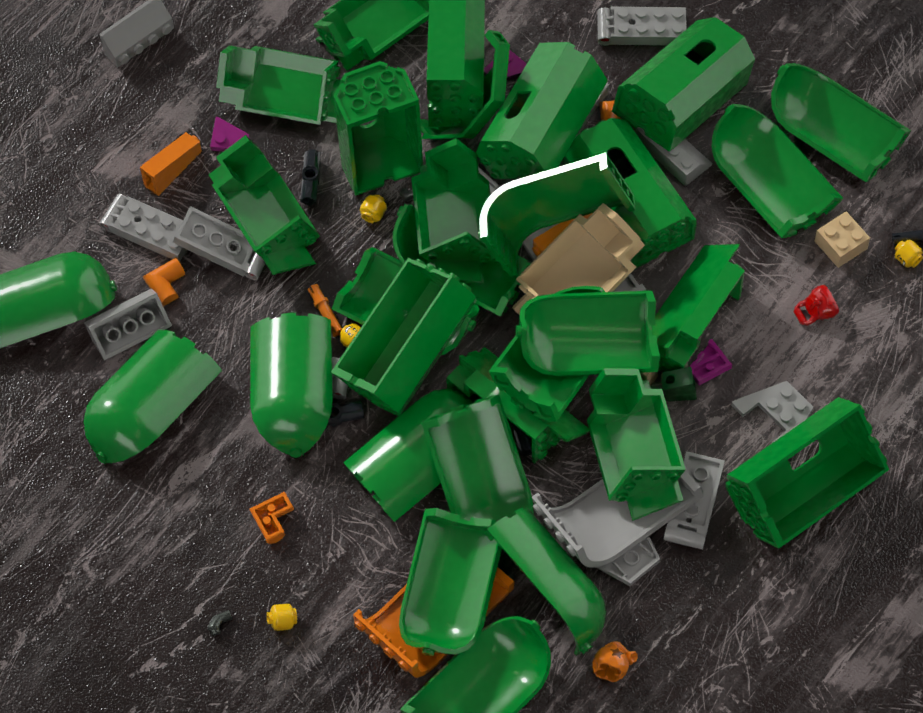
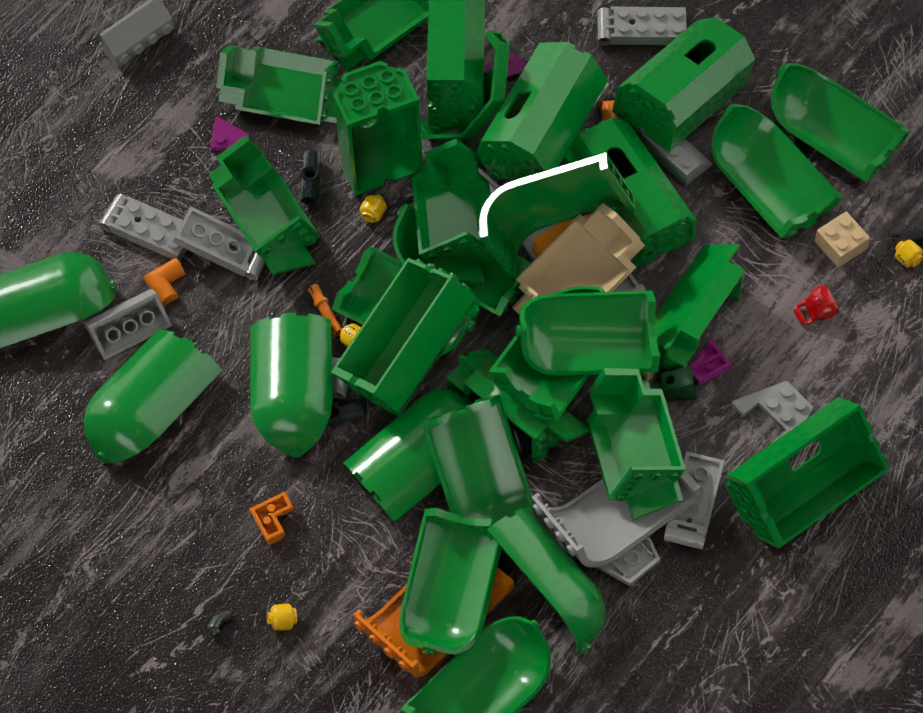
orange slope [140,132,202,196] -> none
orange piece [592,641,638,682] -> none

